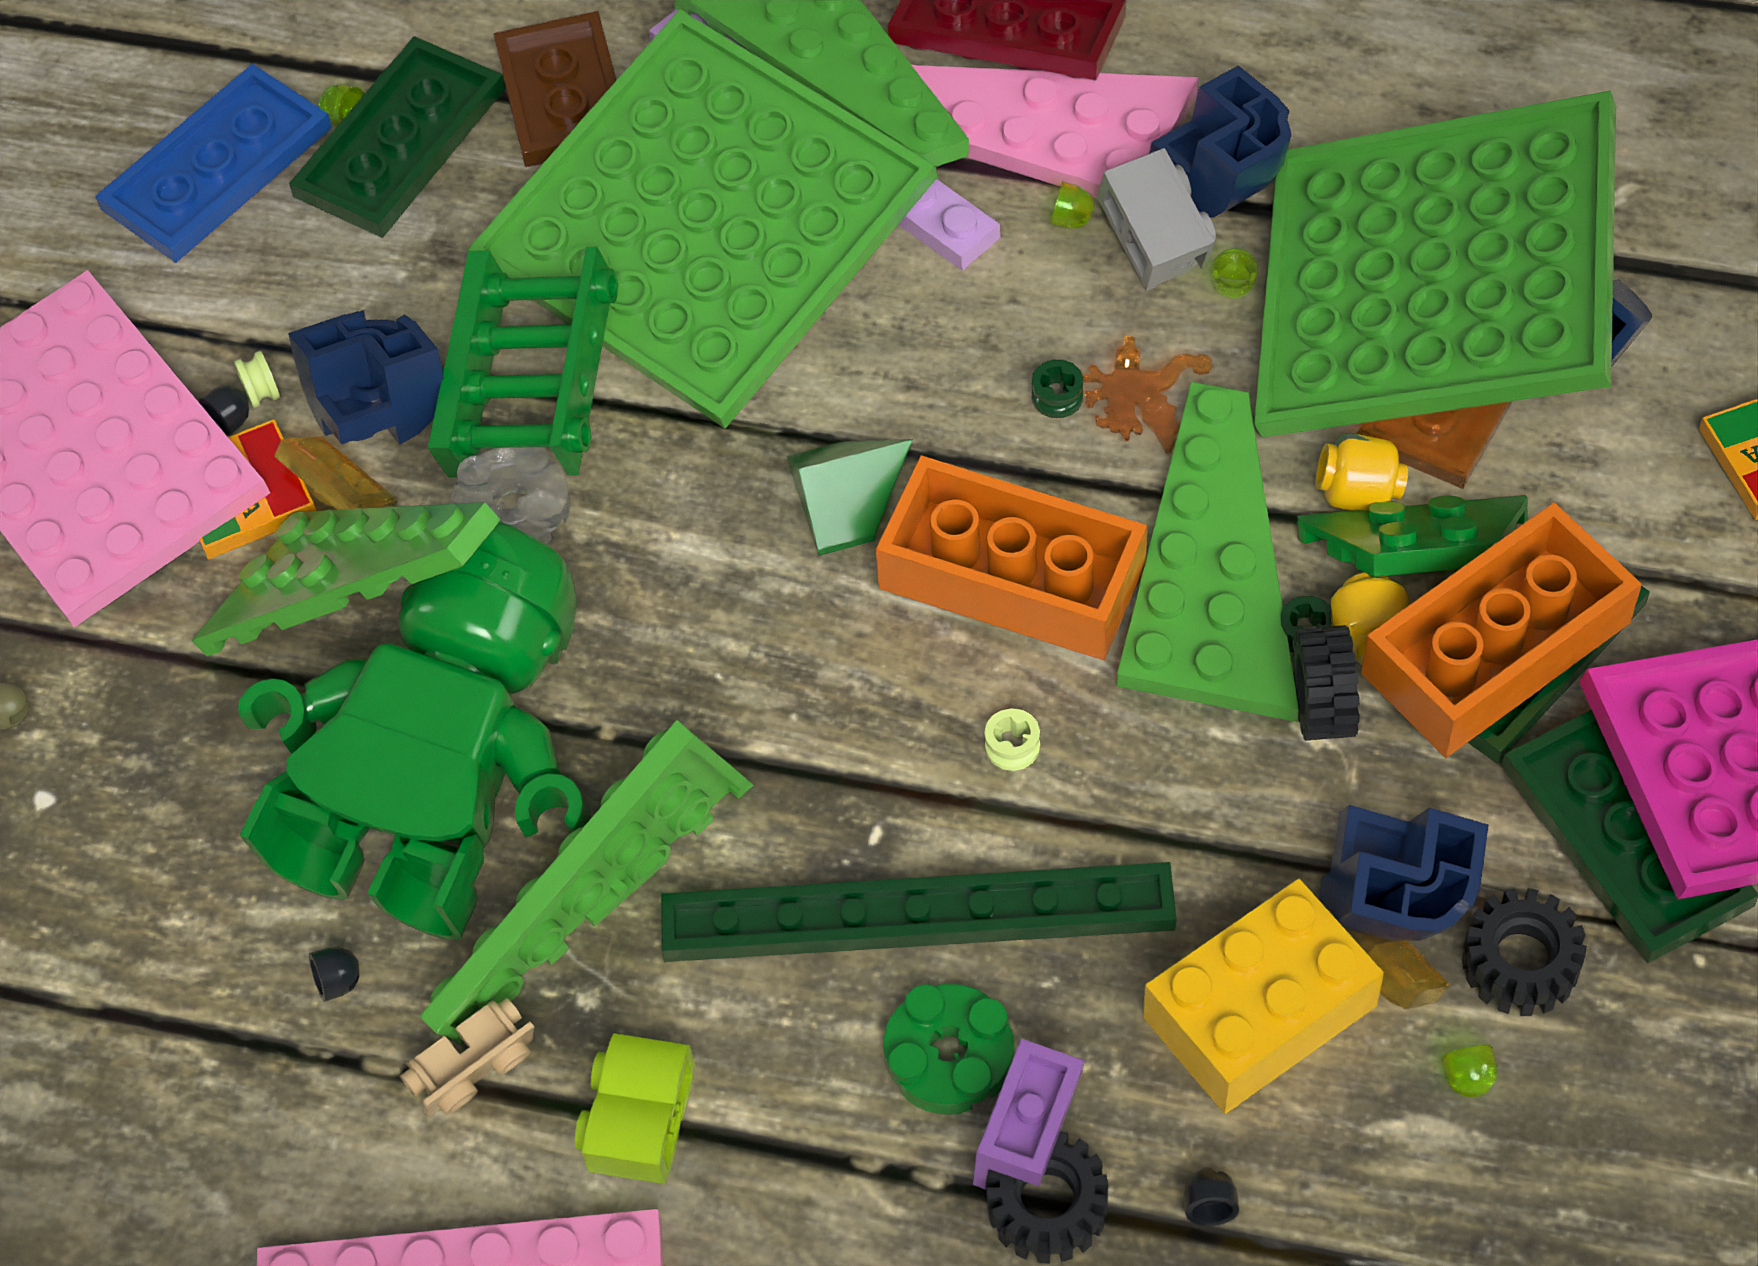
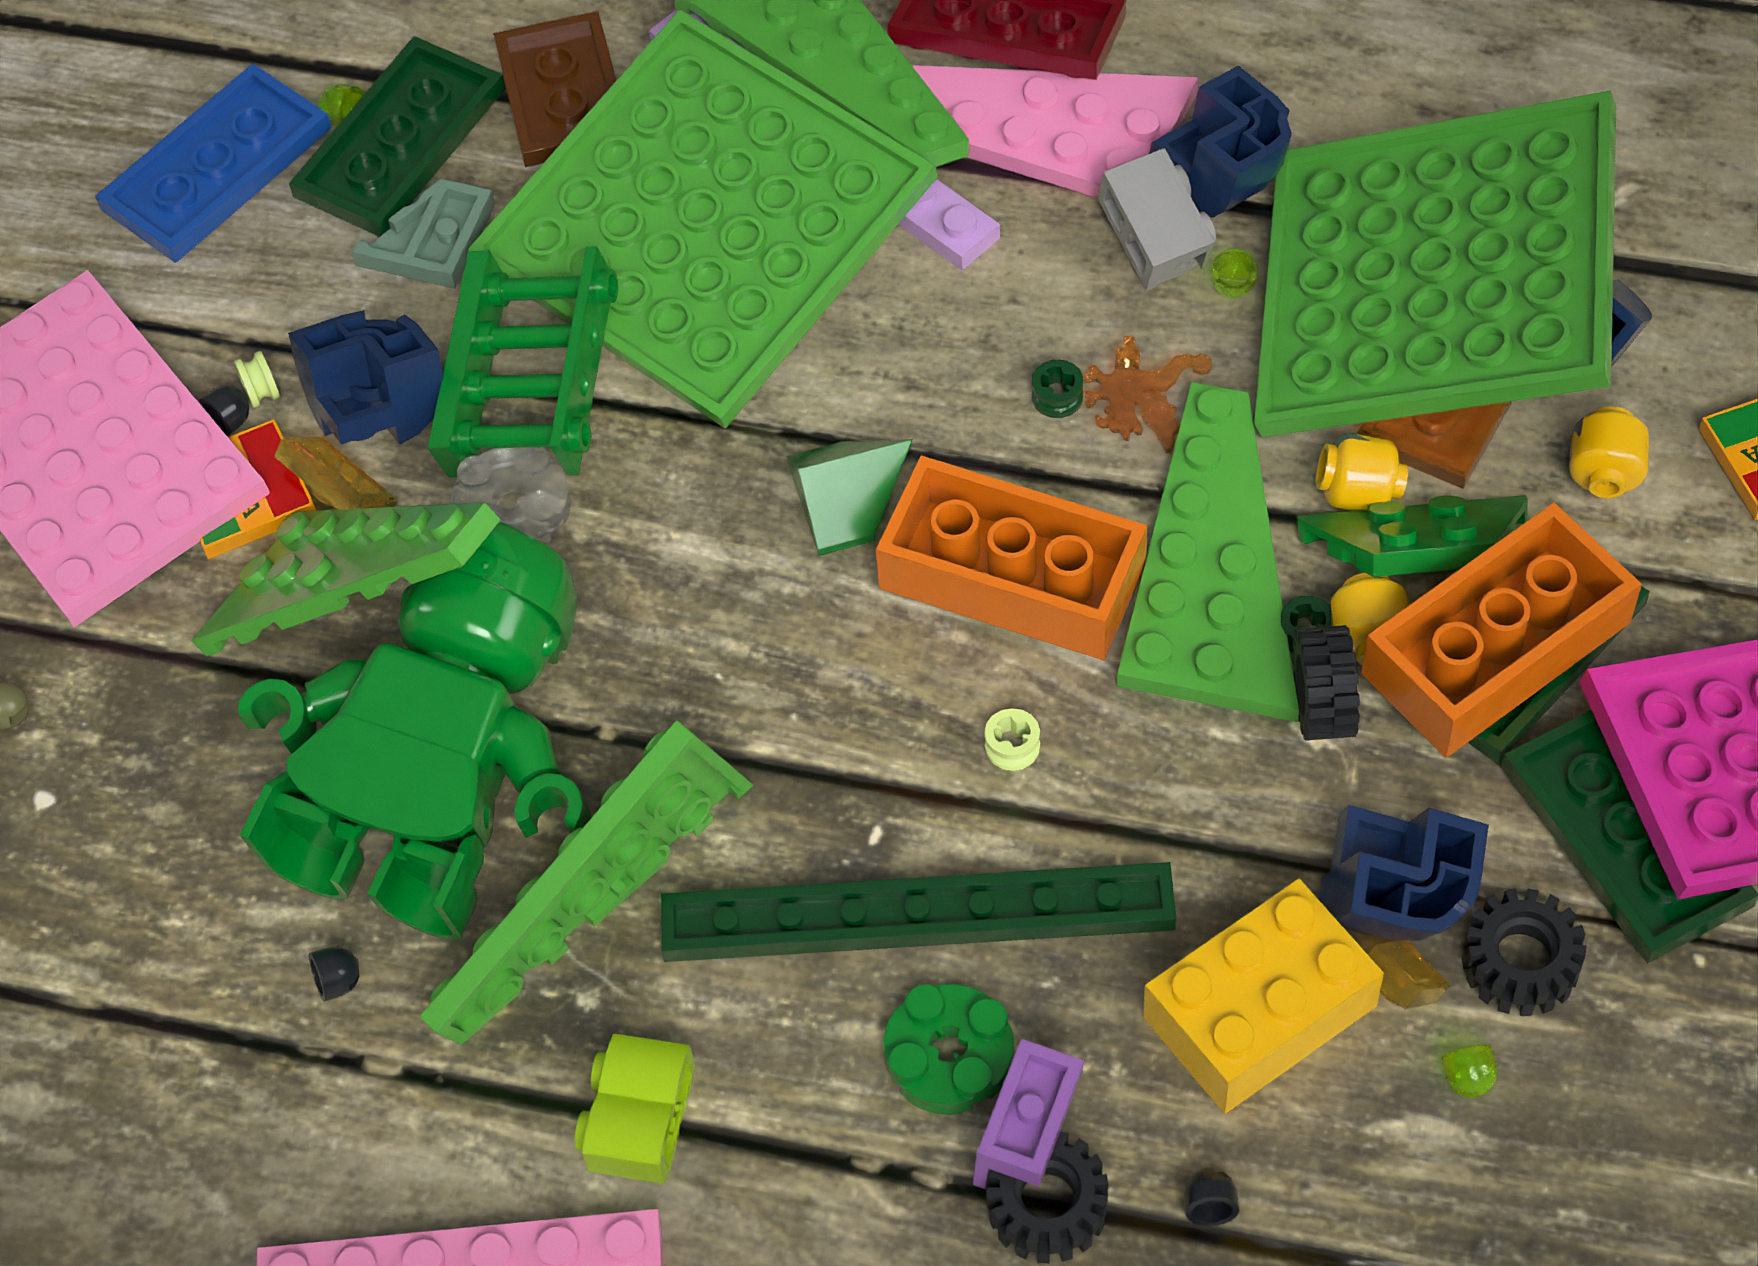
tan hinge [400,998,534,1118] -> none
clear neon green hinge [1050,181,1094,229] -> none
none -> sand green wing [352,178,495,288]
none -> yellow head [1569,406,1650,499]

